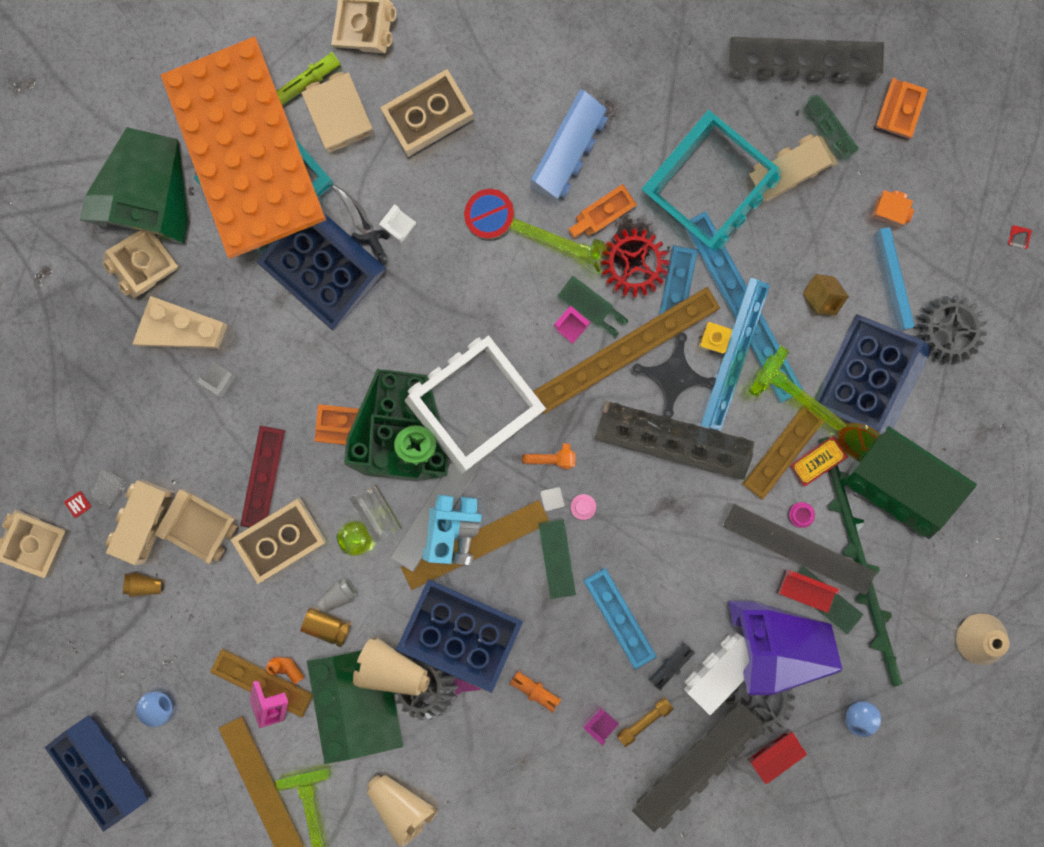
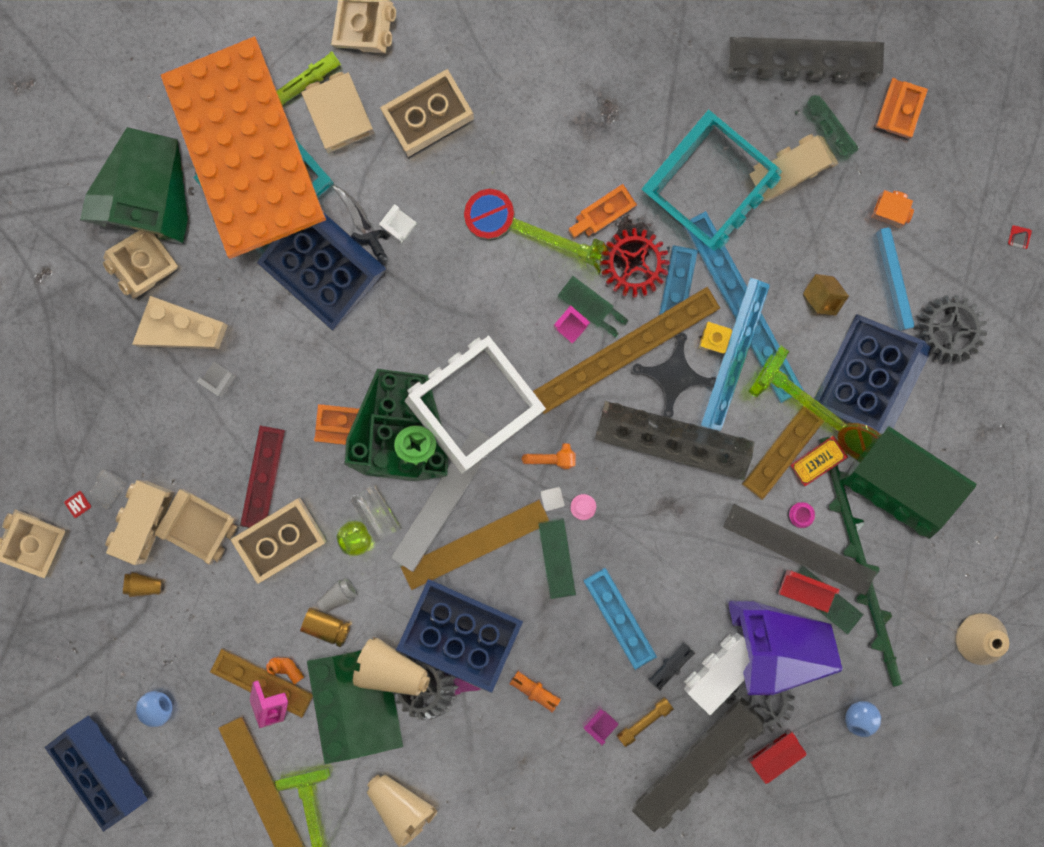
medium azure hips [422,494,482,565] -> none
medium blue slope [530,89,608,202] -> none

